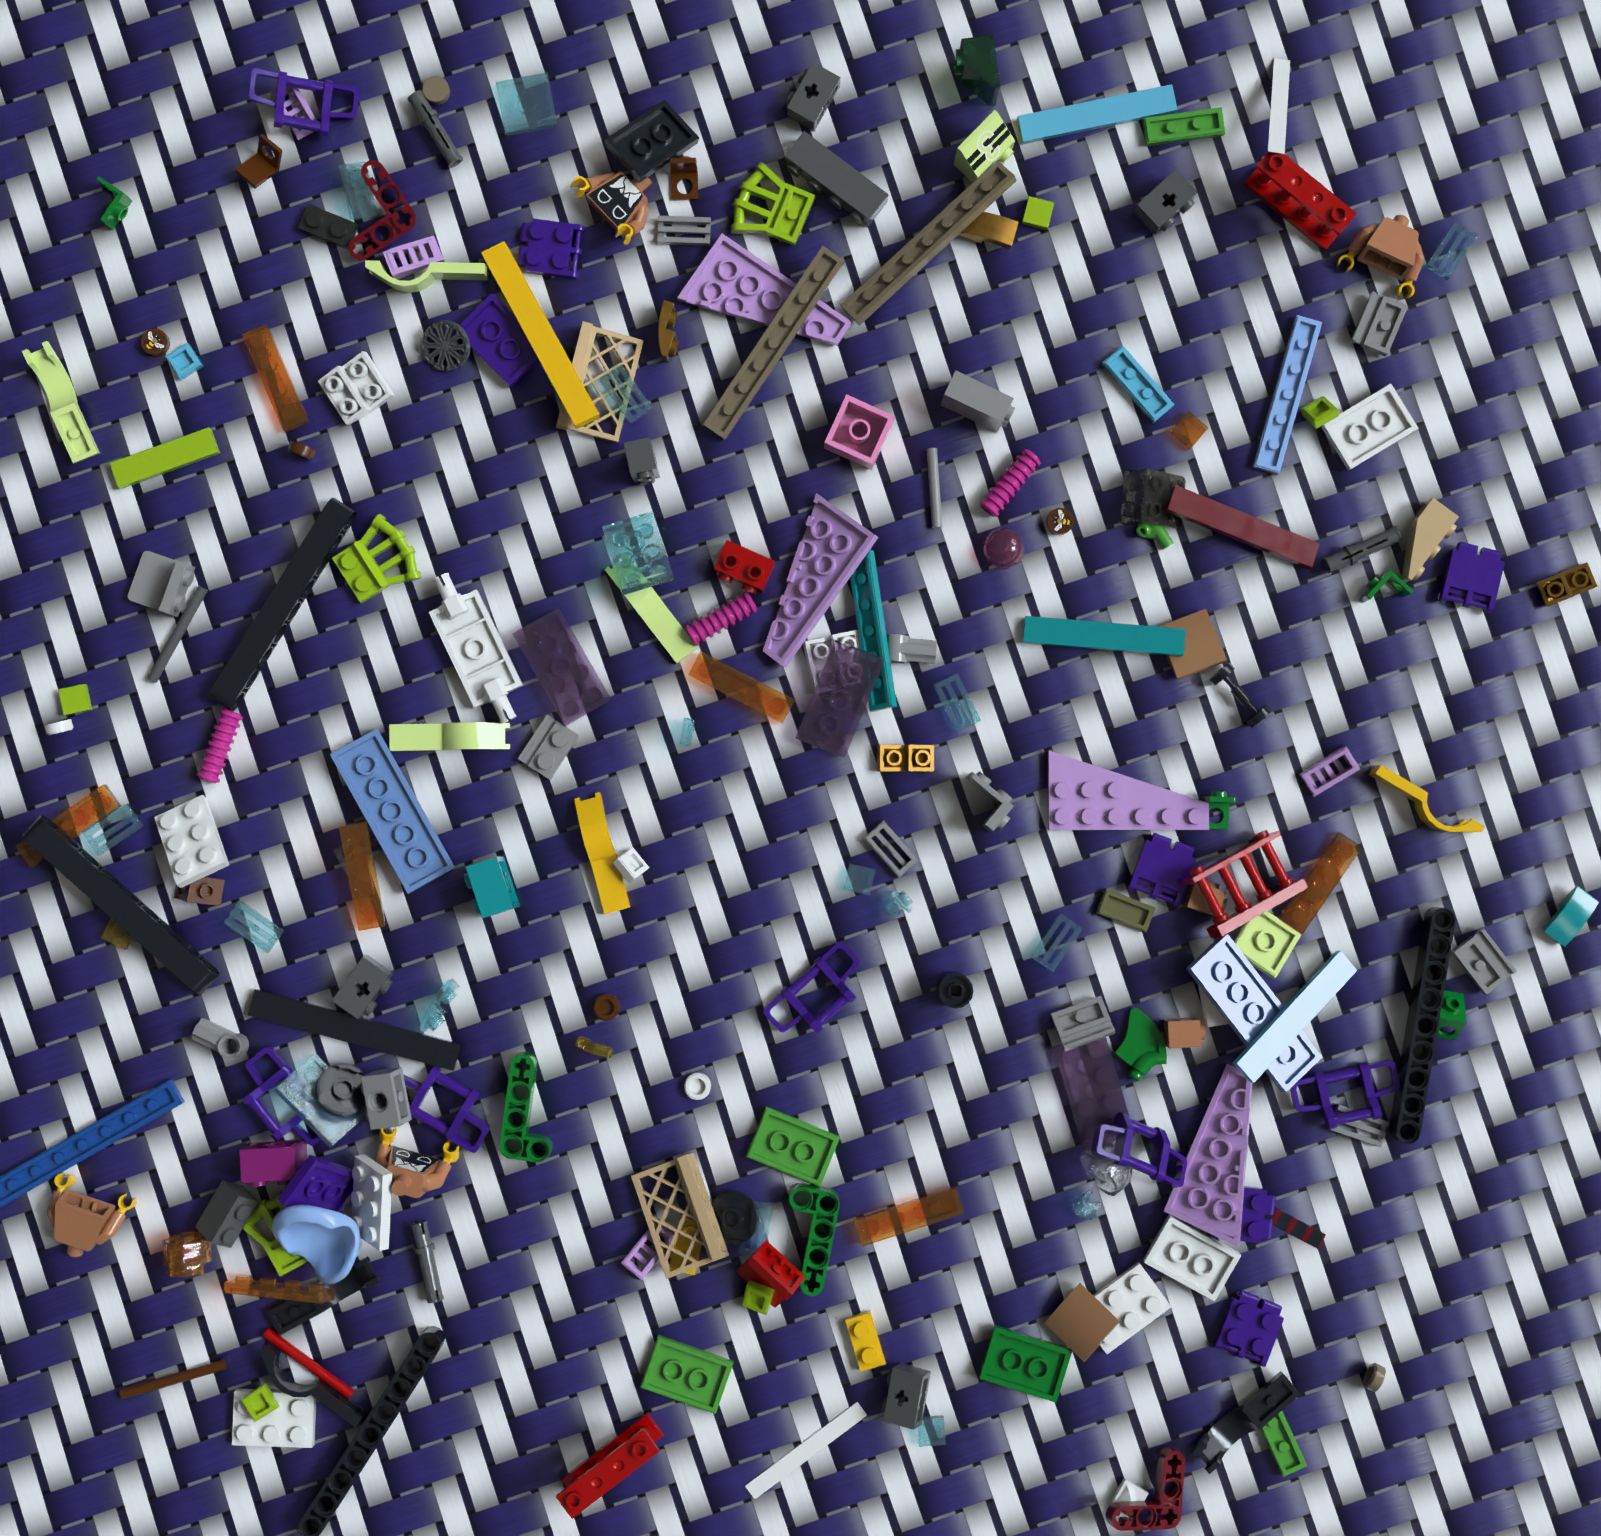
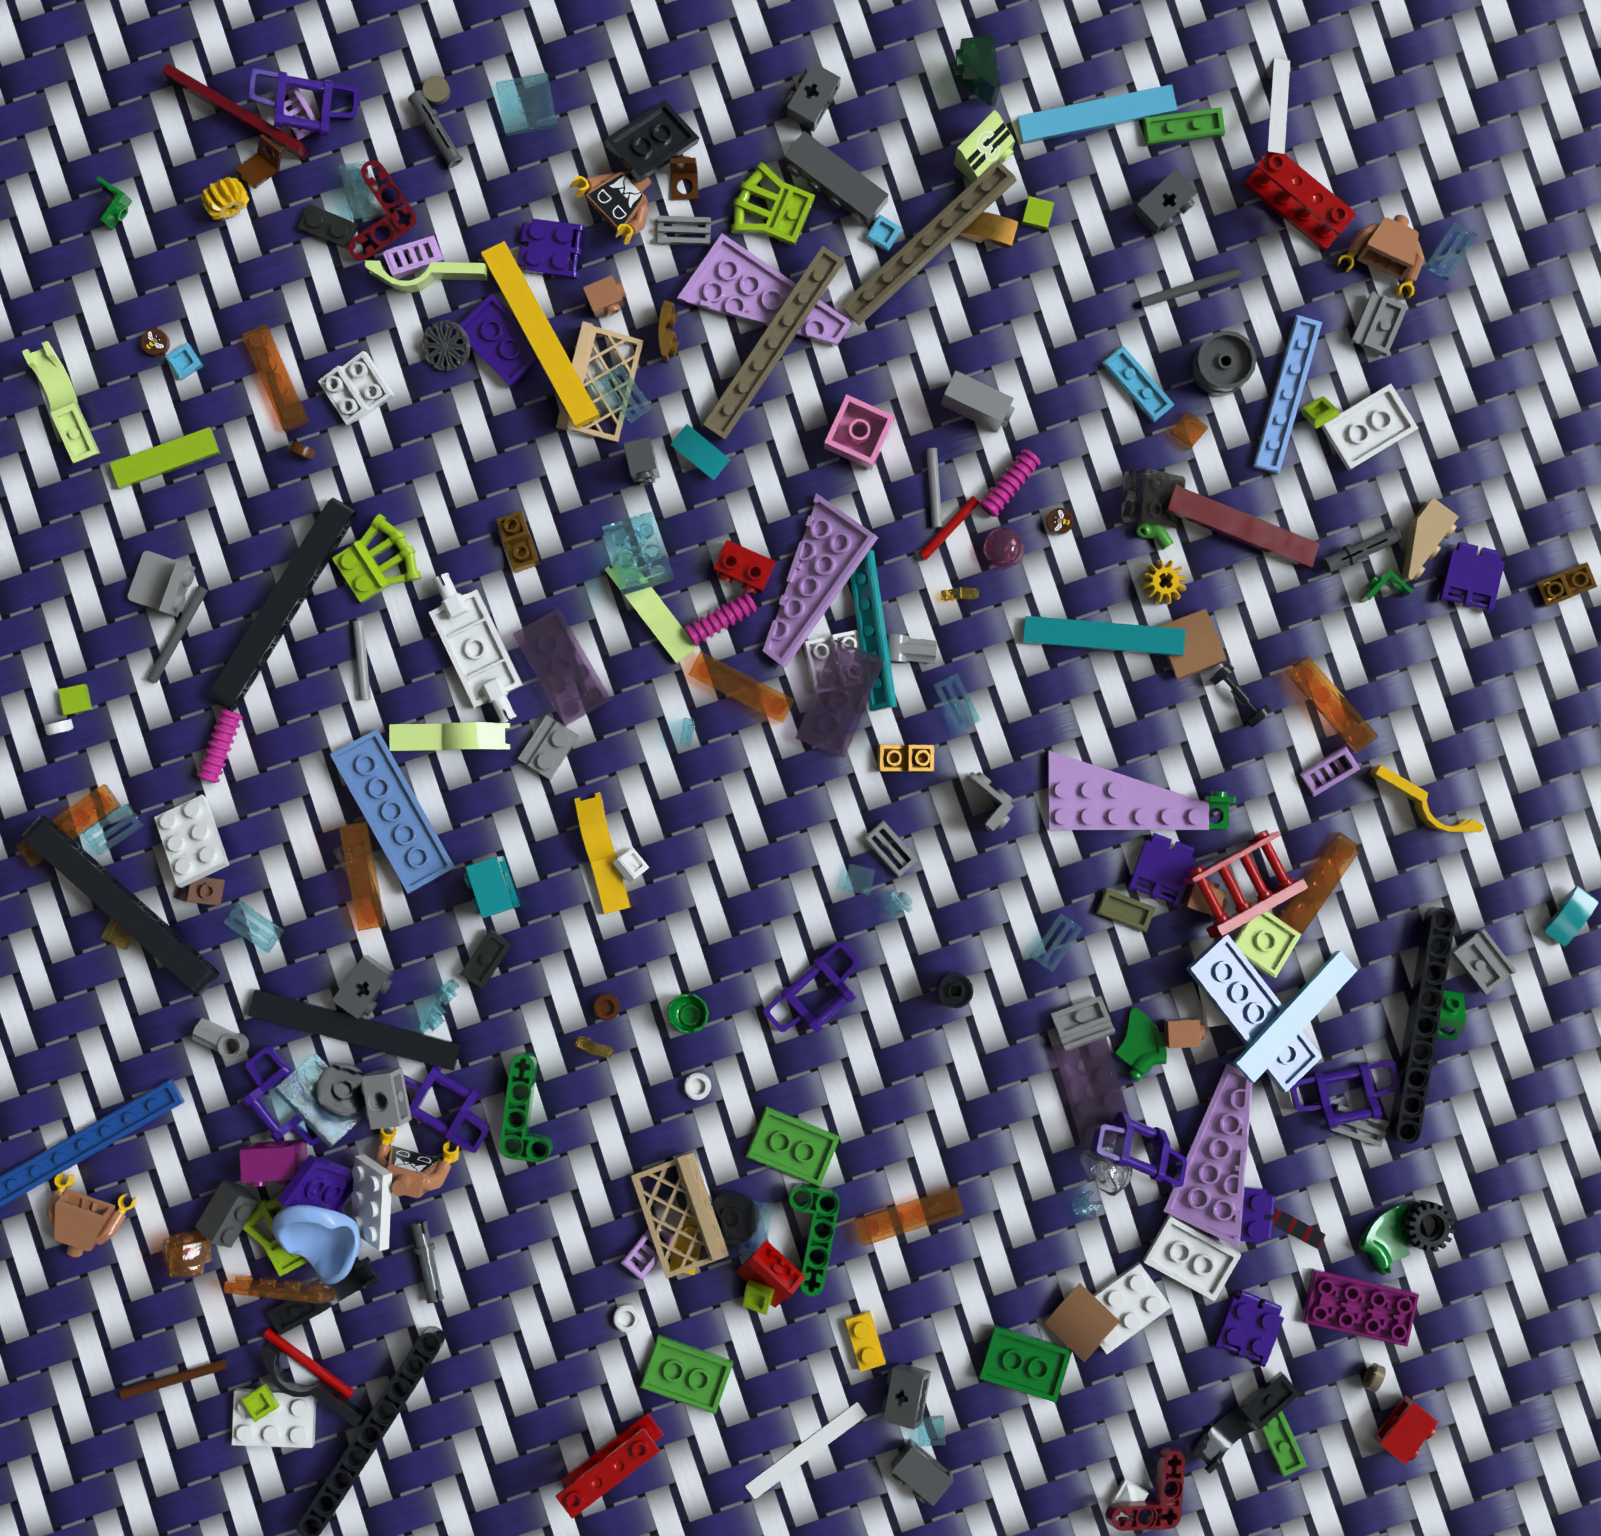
none -> dark red tile [162,64,308,160]
none -> yellow gear [201,177,249,220]
none -> light grey bar [353,620,371,700]
none -> pearl dark grey plate [460,929,513,989]
none -> pearl gold slope [496,511,540,573]
none -> nougat brick [583,275,626,318]
none -> white tile [613,1303,641,1332]
none -> green hair [667,994,709,1034]
none -> teal slope [670,424,731,480]
none -> medium azure tile [866,215,902,252]
none -> dark grey brick [891,1439,954,1506]
none -> red bar [918,496,979,561]
none -> clear yellow tile [941,587,979,601]
none -> dark grey bar [1139,267,1243,308]
none -> yellow gear [1141,560,1187,605]
none -> dark grey wheel [1191,331,1257,397]
none -> clear orange plate [1286,655,1378,754]
none -> magenta tile [1301,1268,1419,1347]
none -> green arm [1359,1204,1410,1275]
none -> red brick [1373,1395,1439,1465]
none -> black tyre [1400,1200,1455,1252]

